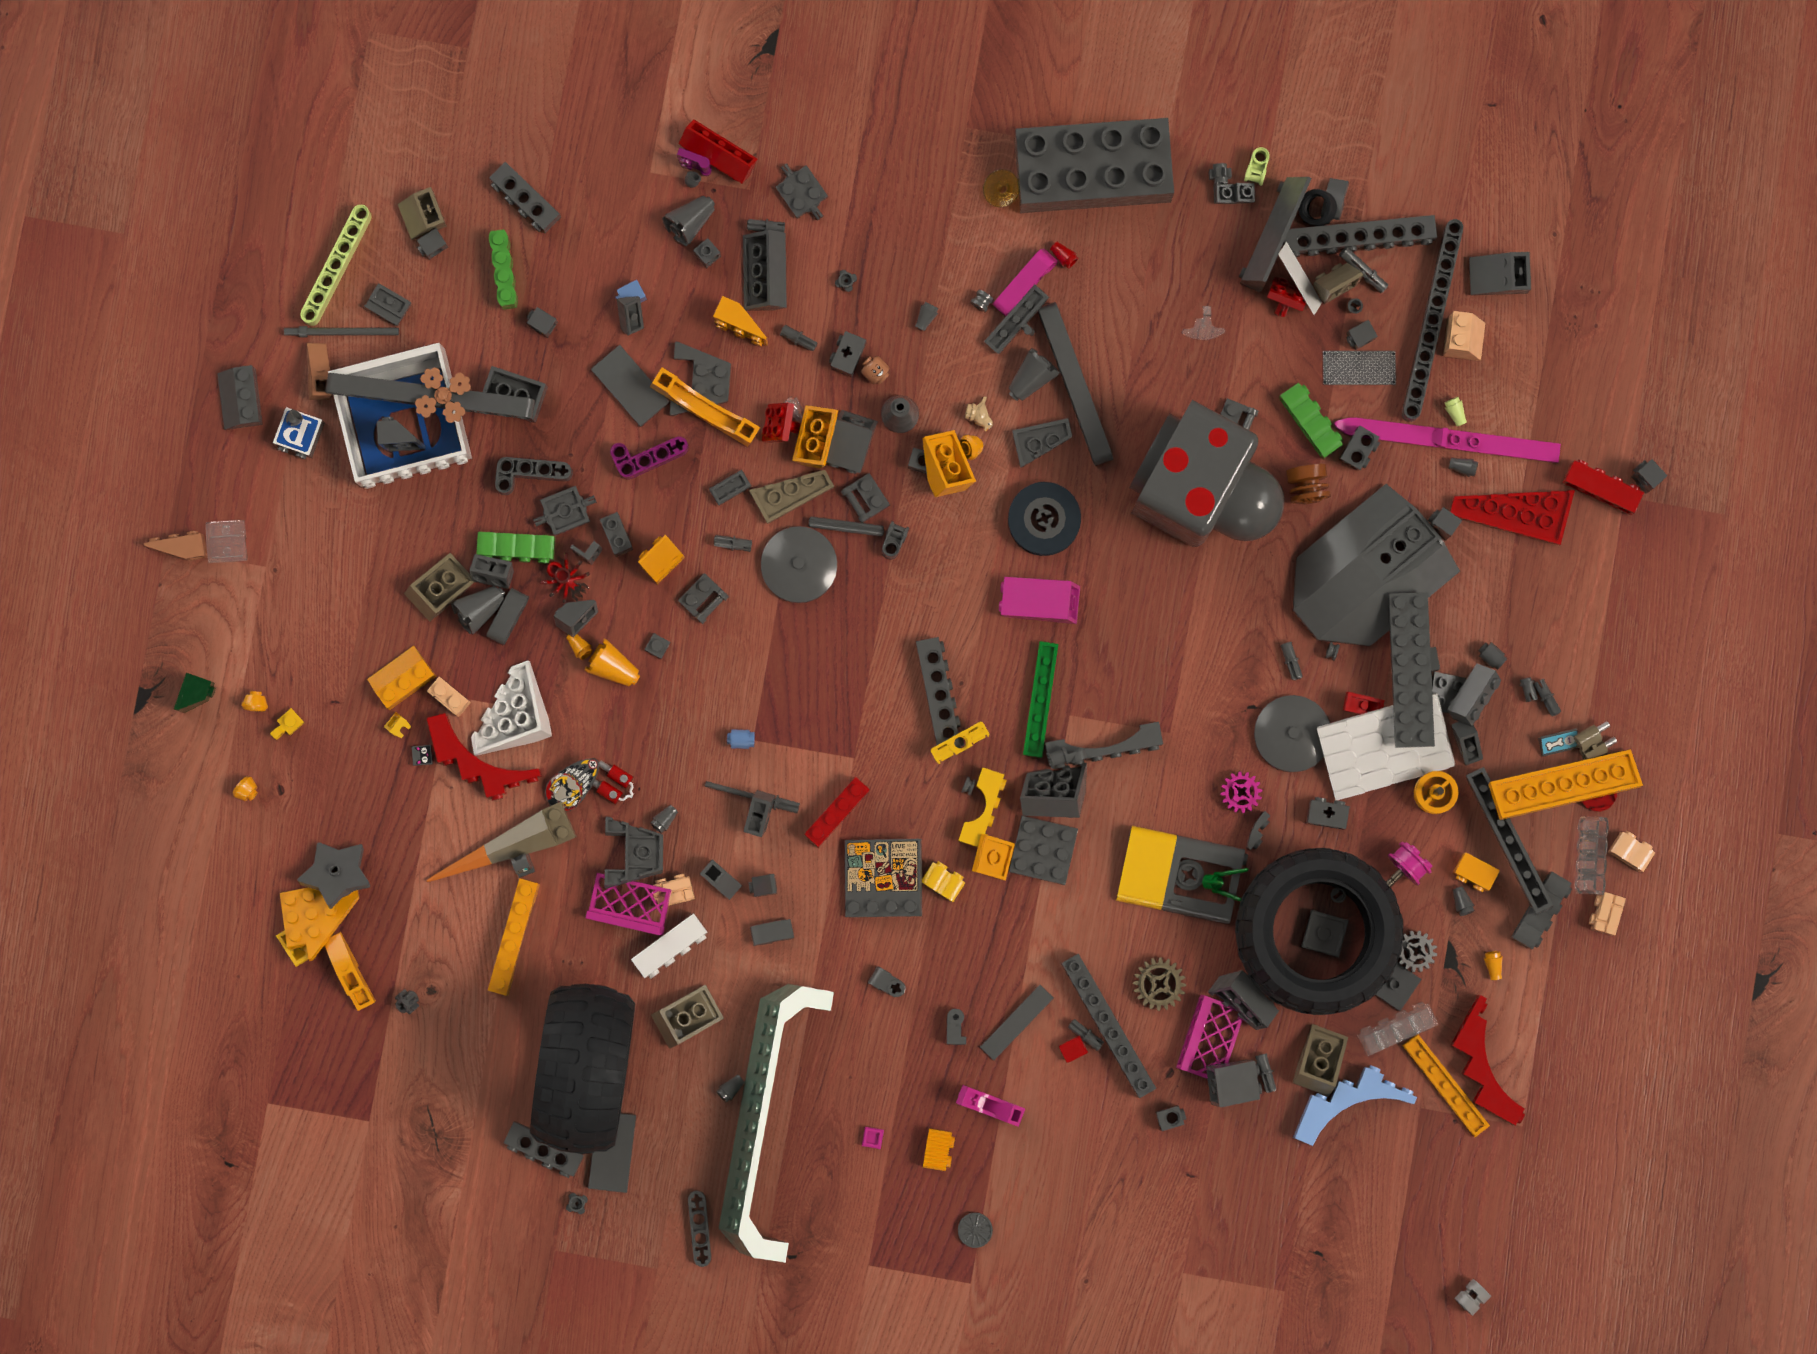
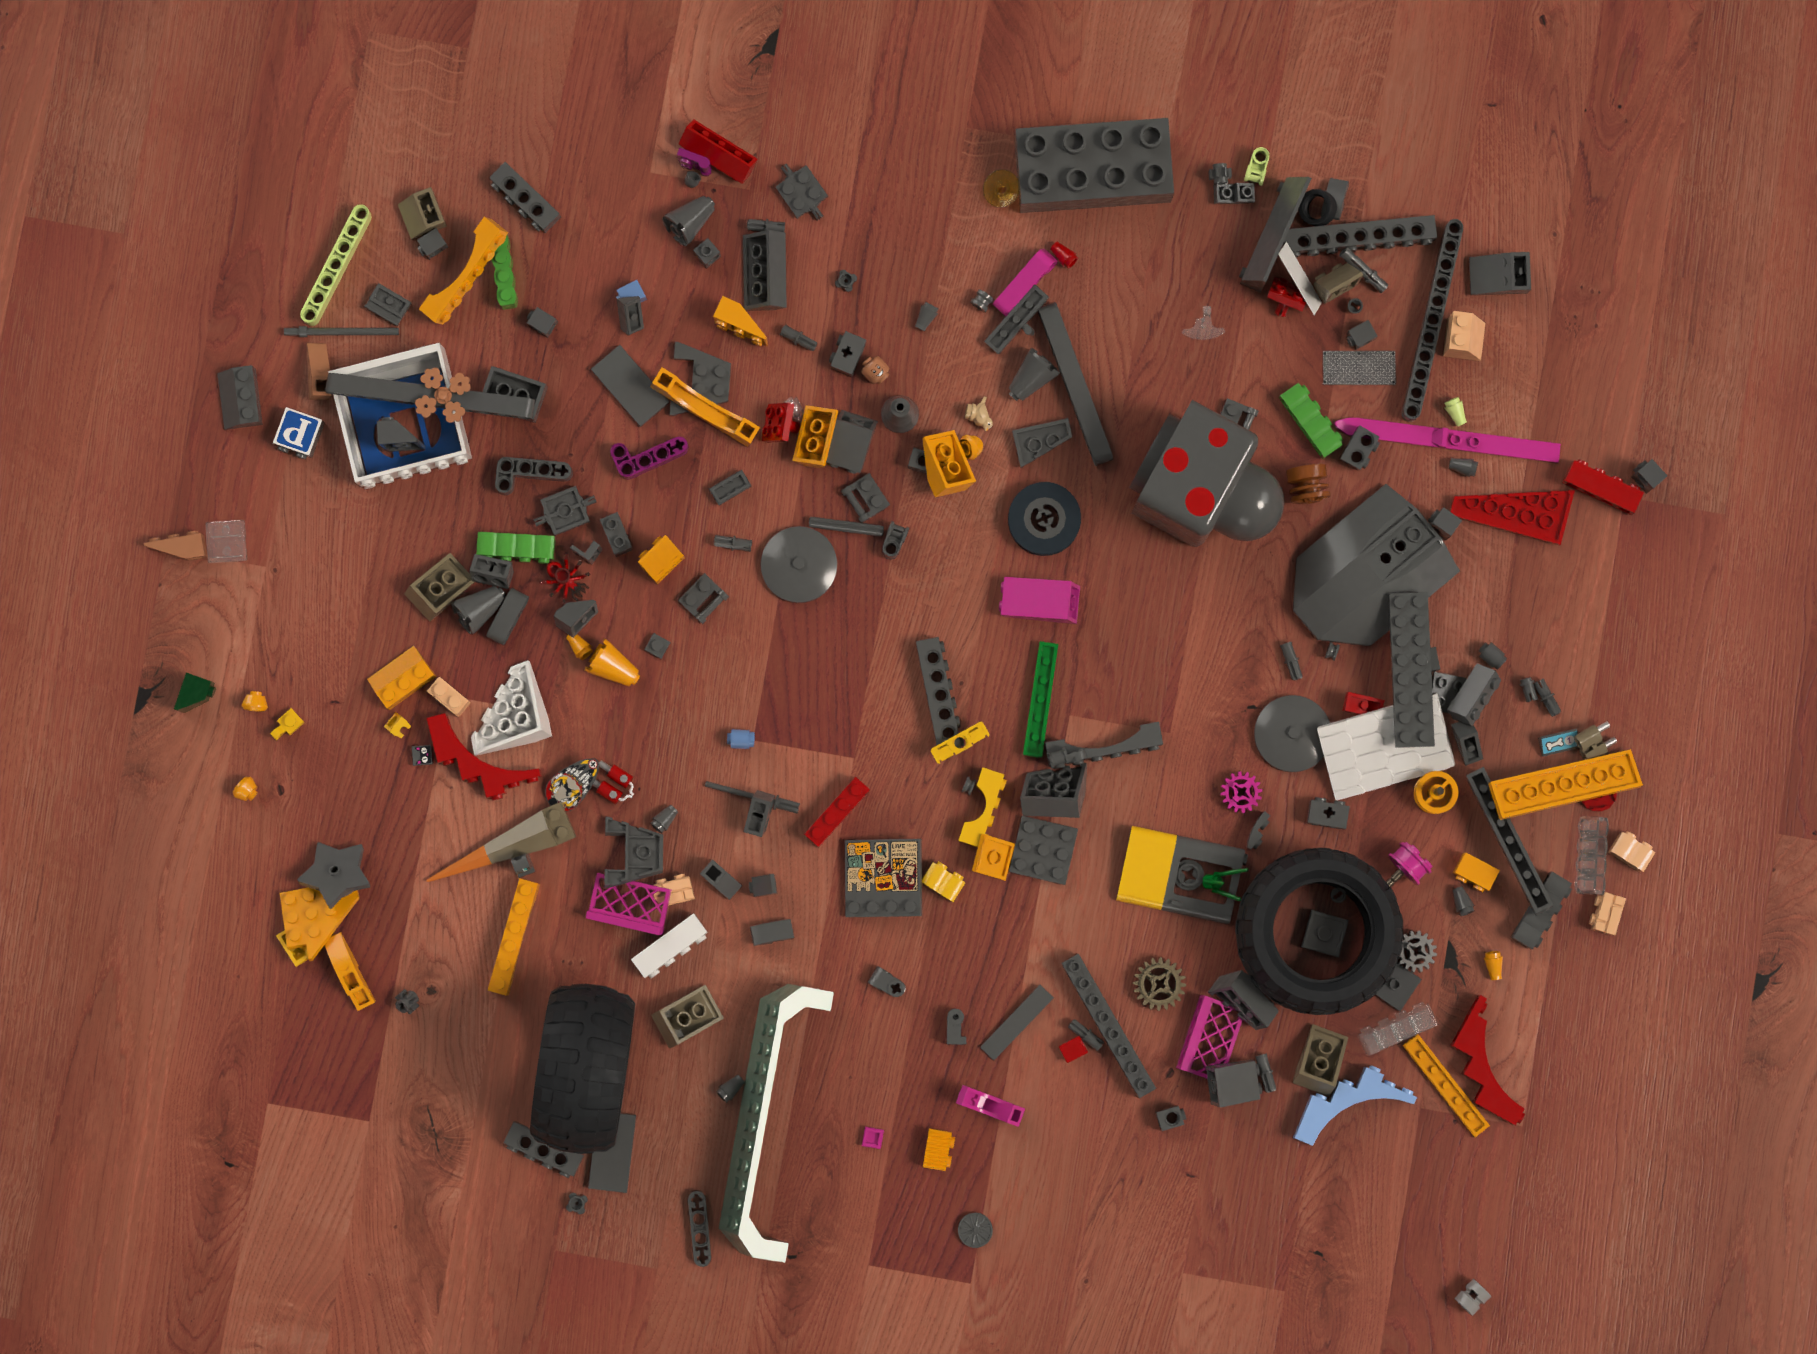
dark grey hinge [286,409,303,426] -> none
dark tan wing [749,470,834,524] -> none
none -> light orange arch [419,217,508,325]

